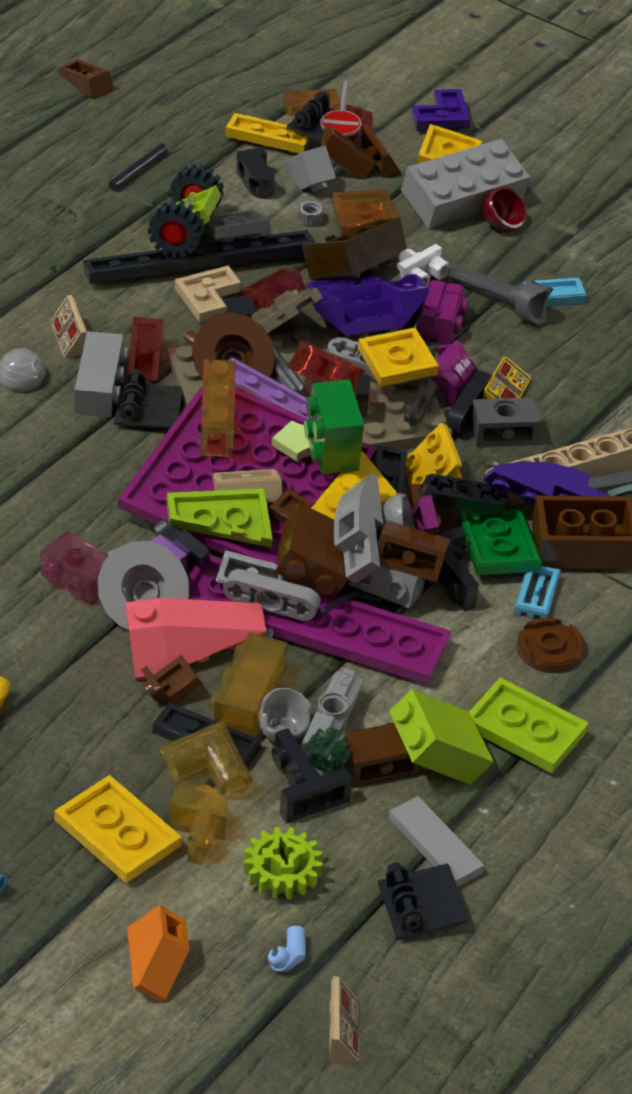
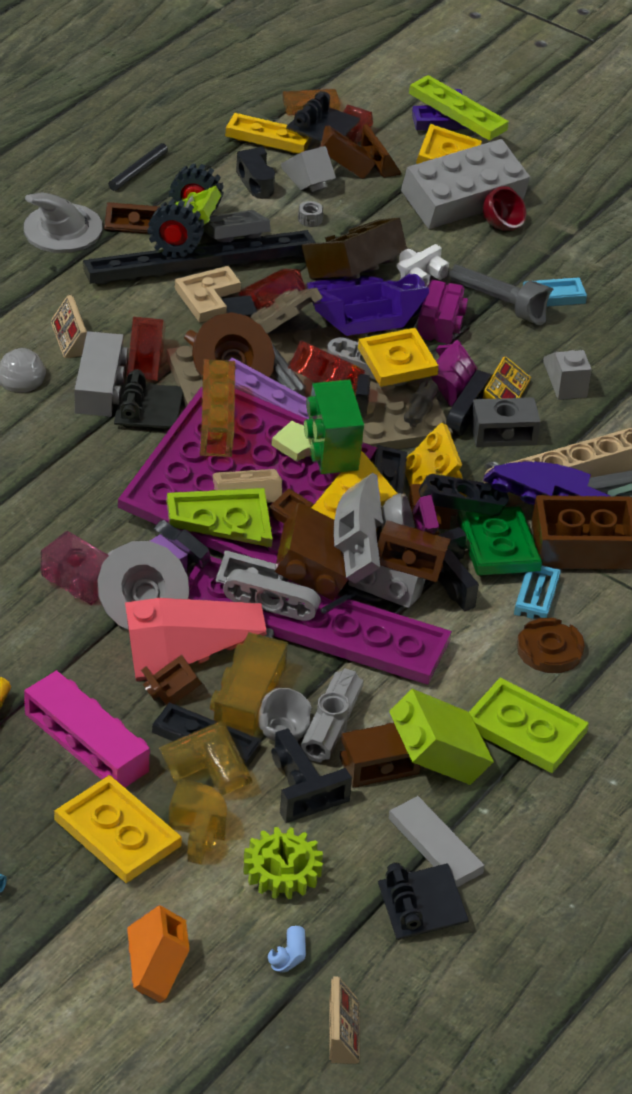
reddish brown slope [58,59,113,99] -> none
clear green gear [305,728,352,772] -> none
piece [320,81,361,137] -> none
clear orange plate [331,190,396,236] -> none
none -> light grey piece [24,192,102,253]
none -> dark pink brick [24,670,150,787]
none -> reddish brown slope [104,202,160,234]
none -> lime plate [409,75,509,141]
none -> light grey slope [543,350,592,400]

